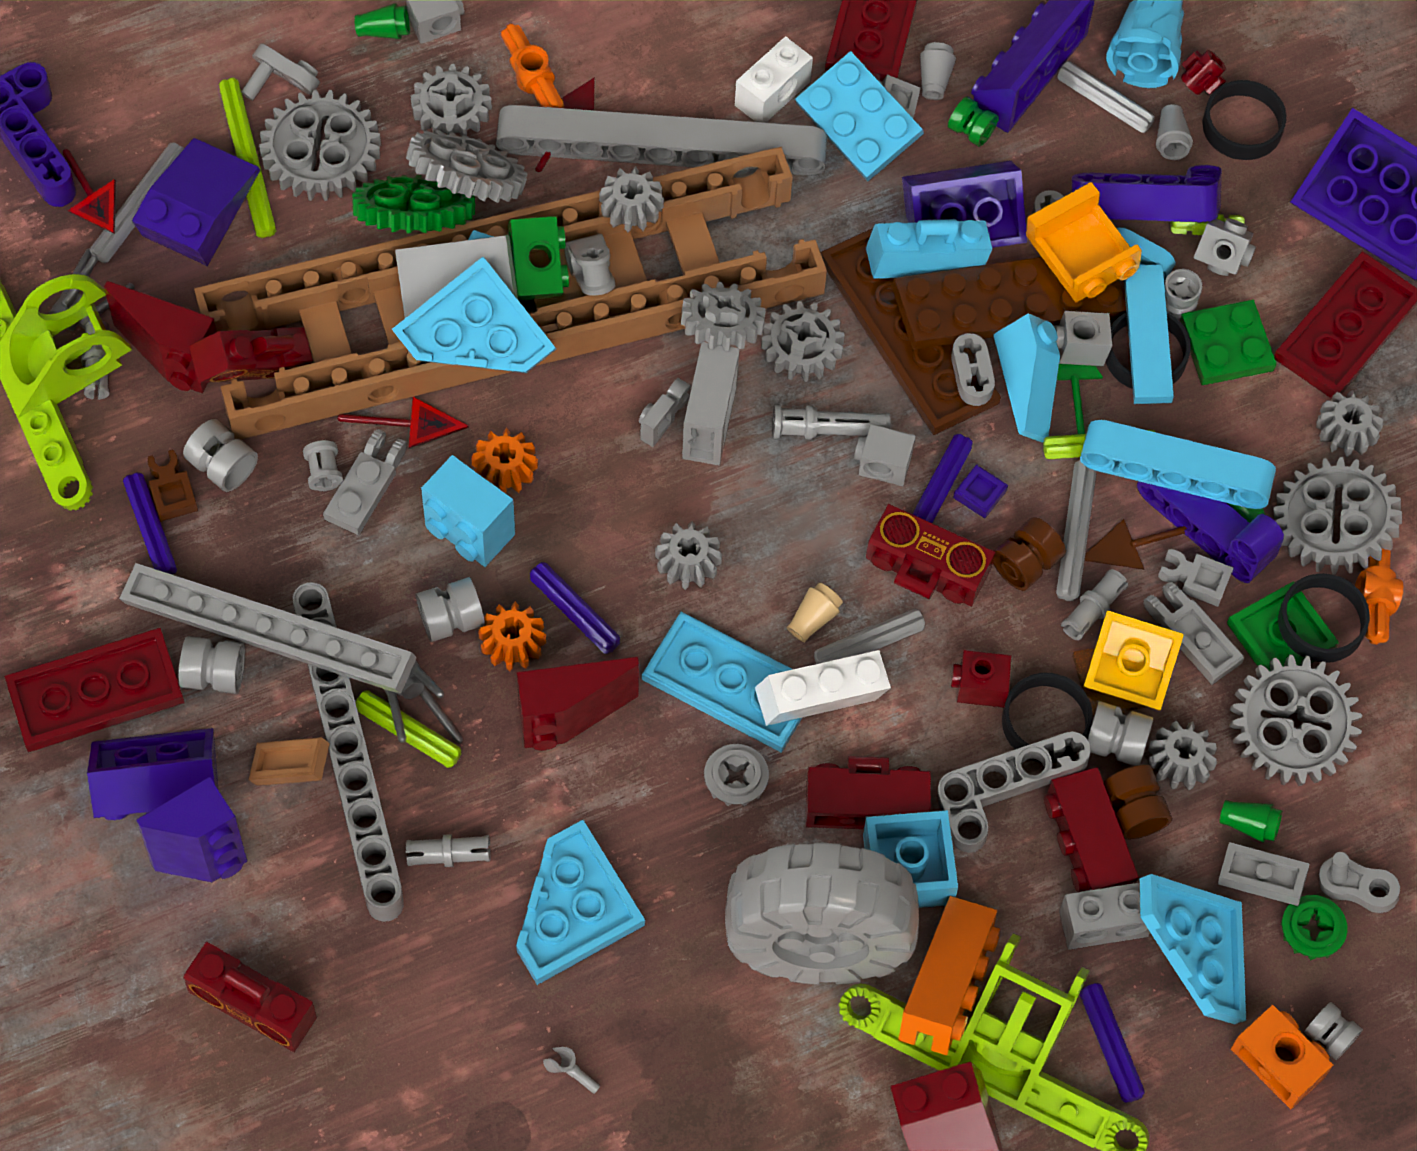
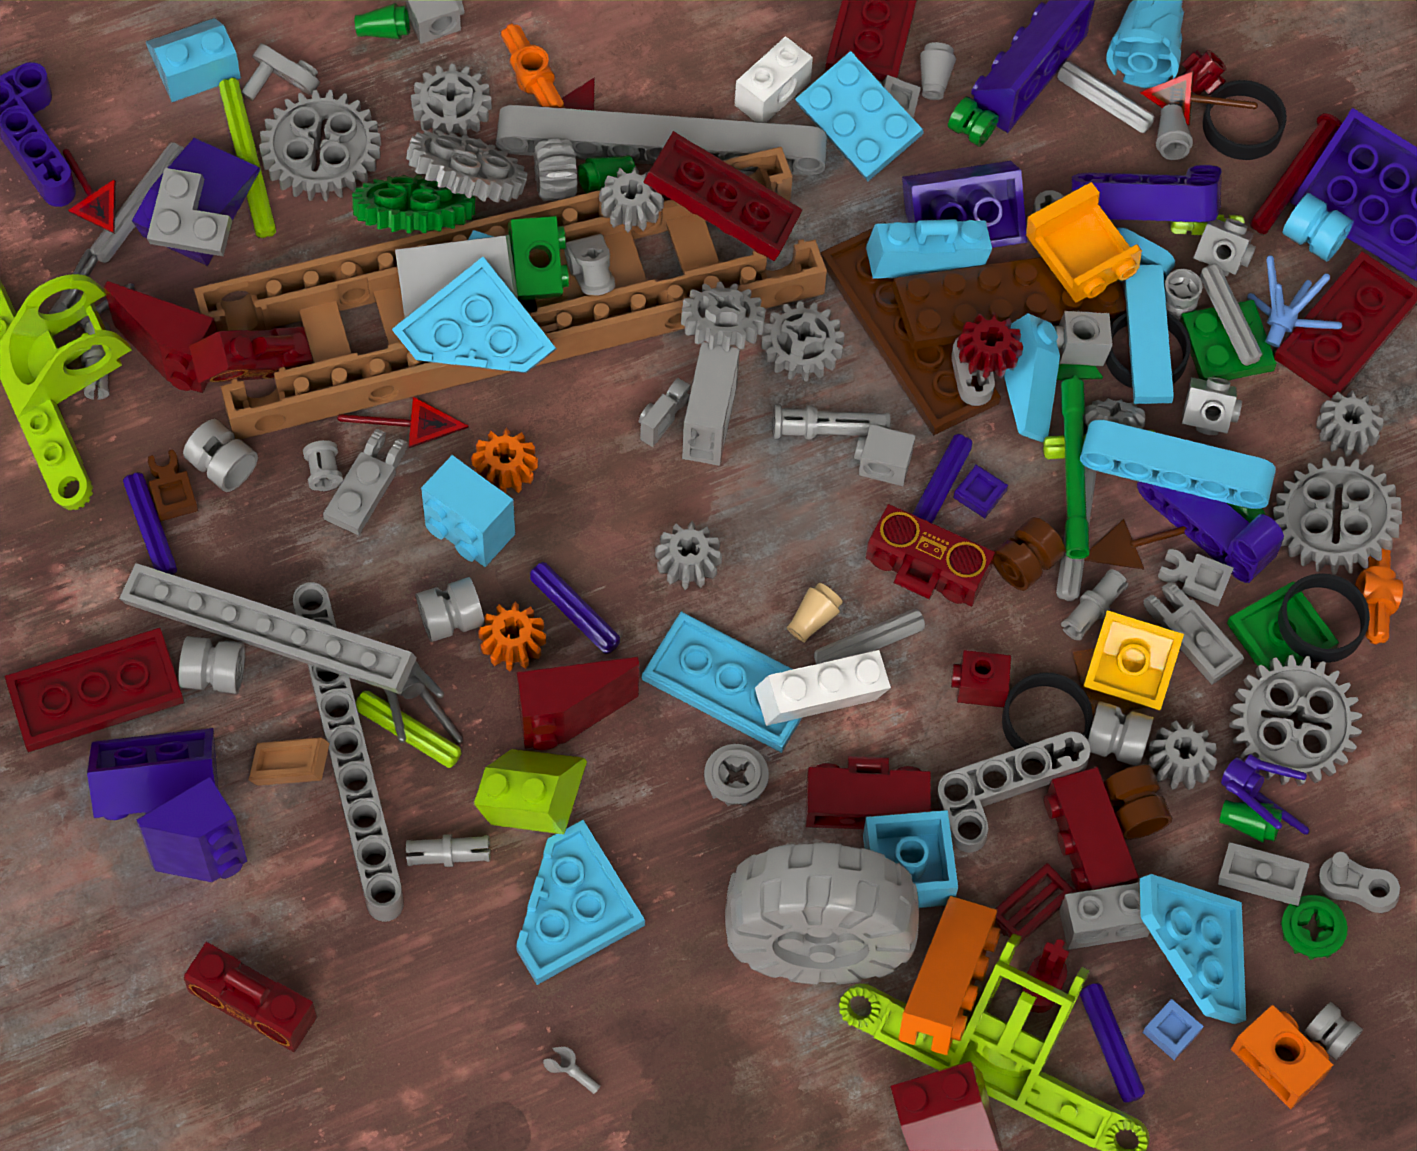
none -> medium azure slope [146,18,241,102]
none -> light grey plate [147,168,232,257]
none -> lime slope [474,749,587,834]
none -> light grey gear [533,138,578,202]
none -> green cone [578,155,635,193]
none -> dark red plate [643,131,803,262]
none -> dark red gear [957,312,1023,380]
none -> dark red tile [995,863,1076,946]
none -> dark red piece [1020,938,1069,1013]
none -> green piece [1061,378,1090,559]
none -> light grey gear [1083,398,1145,429]
none -> piece [1140,71,1258,126]
none -> medium blue plate [1143,999,1204,1060]
none -> light grey brick [1182,377,1242,435]
none -> light grey axle [1200,264,1262,366]
none -> dark purple plant [1221,754,1309,834]
none -> medium blue plant [1247,255,1342,347]
none -> dark red axle [1250,113,1342,235]
none -> medium azure wheel [1282,193,1354,262]

